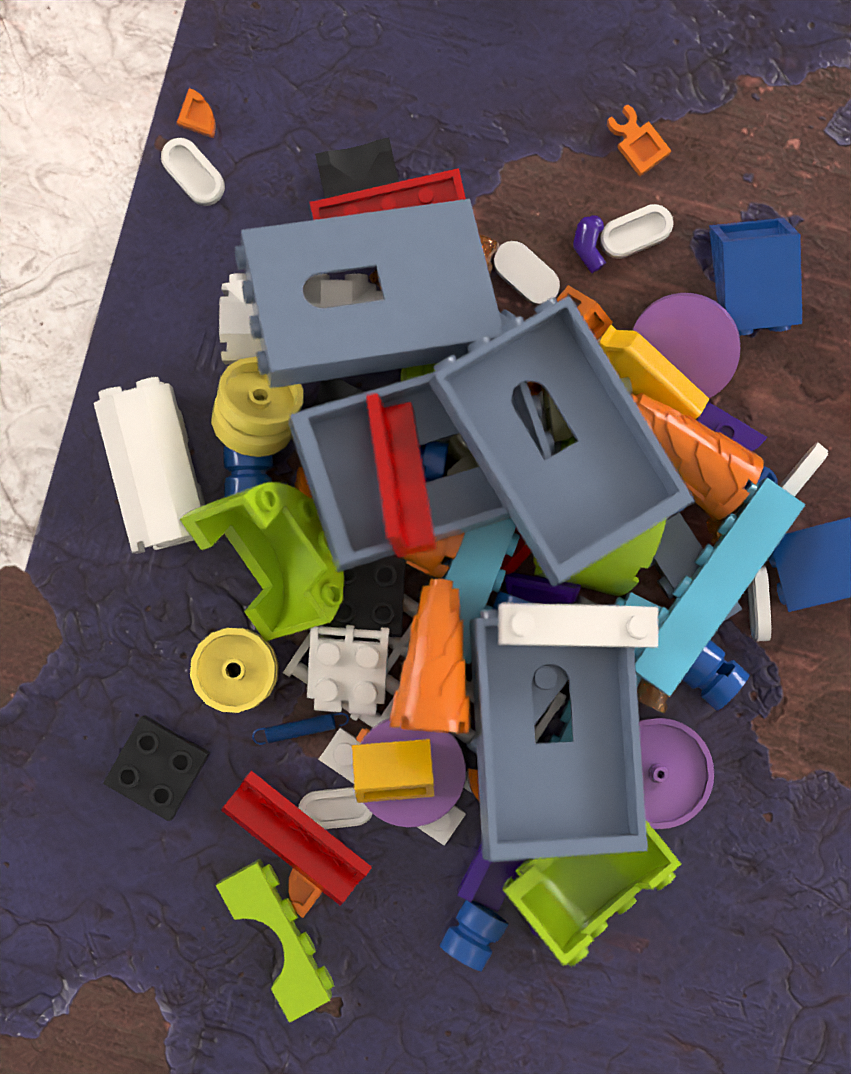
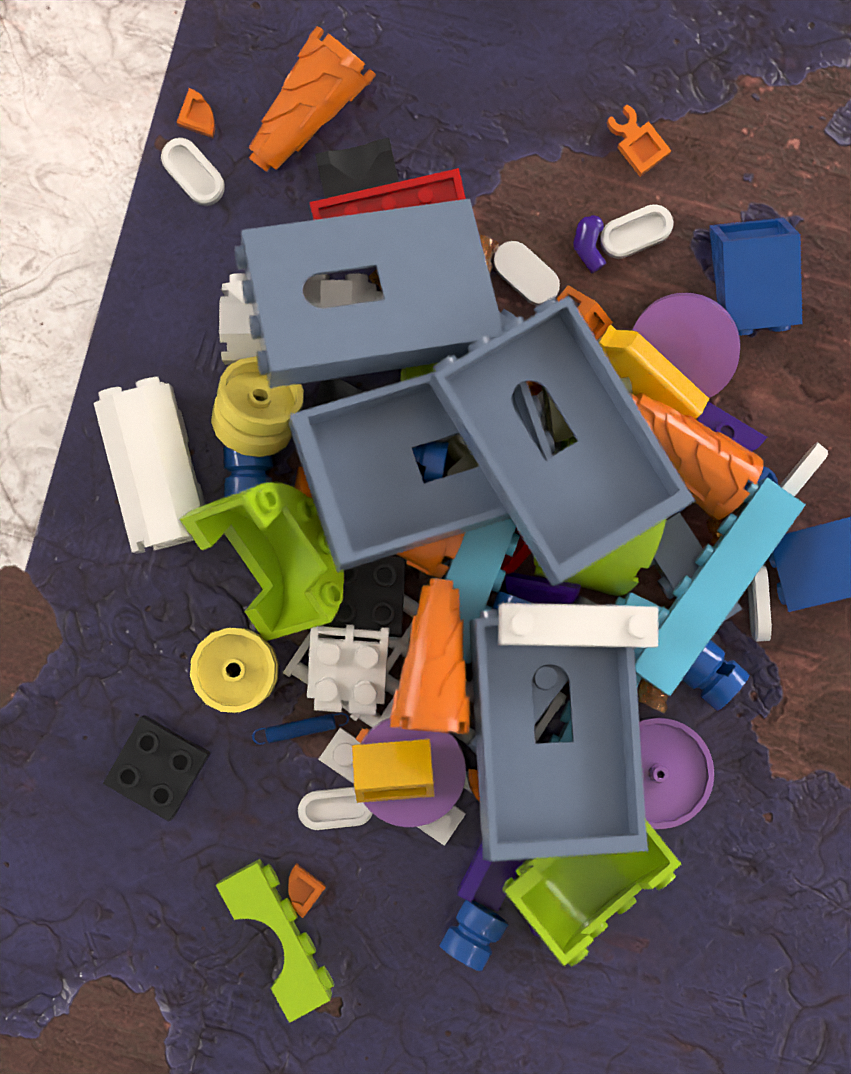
red fence [221,771,372,906] -> none
red fence [366,393,437,558] -> none
none -> orange cone [248,26,376,172]

